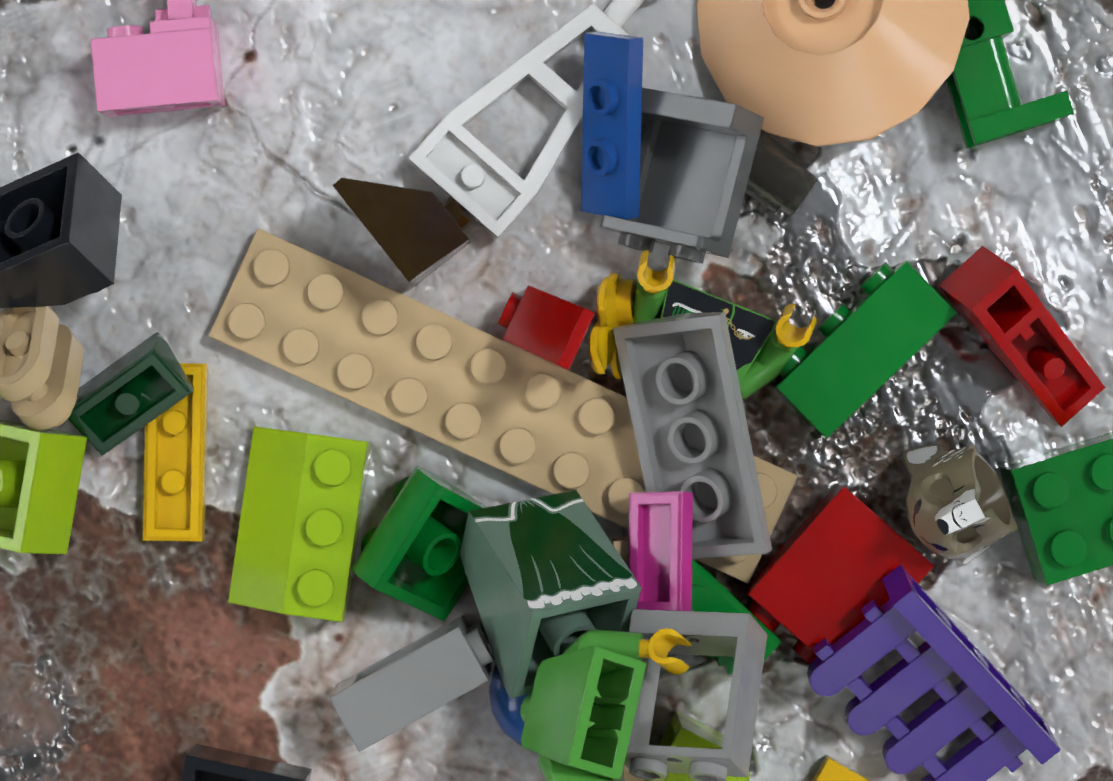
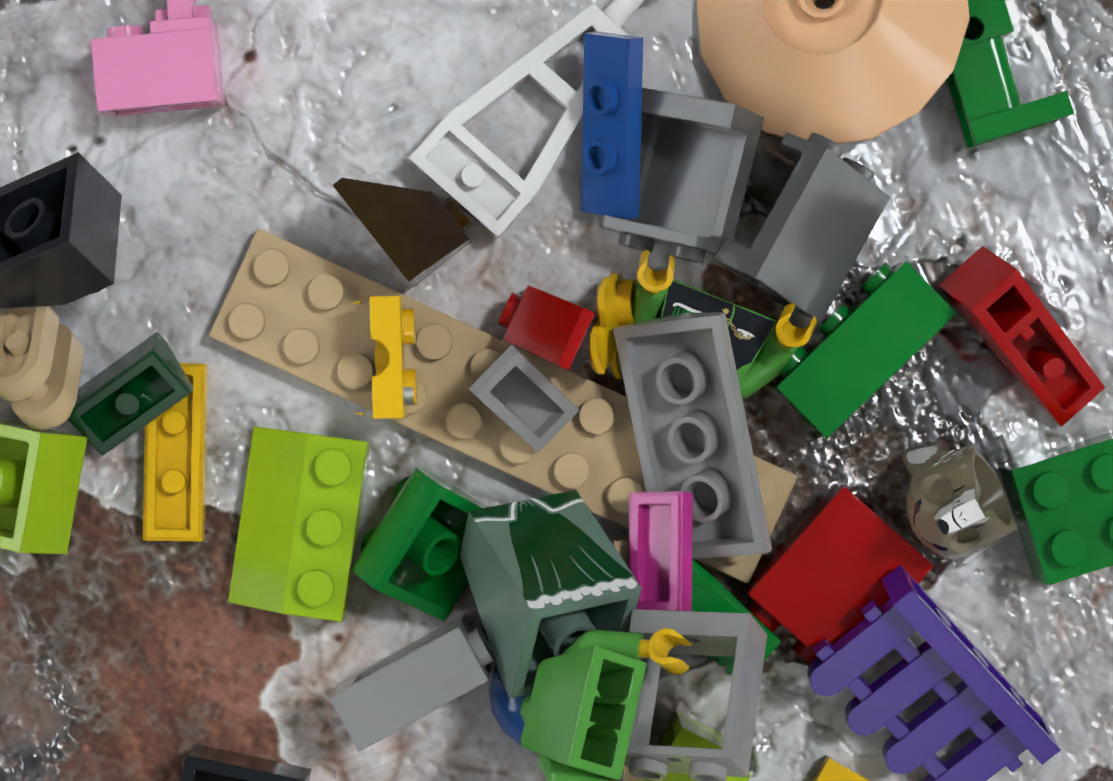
none -> yellow piece [350,296,418,419]
none -> light grey slope [469,345,580,452]
none -> dark grey panel [714,132,890,323]

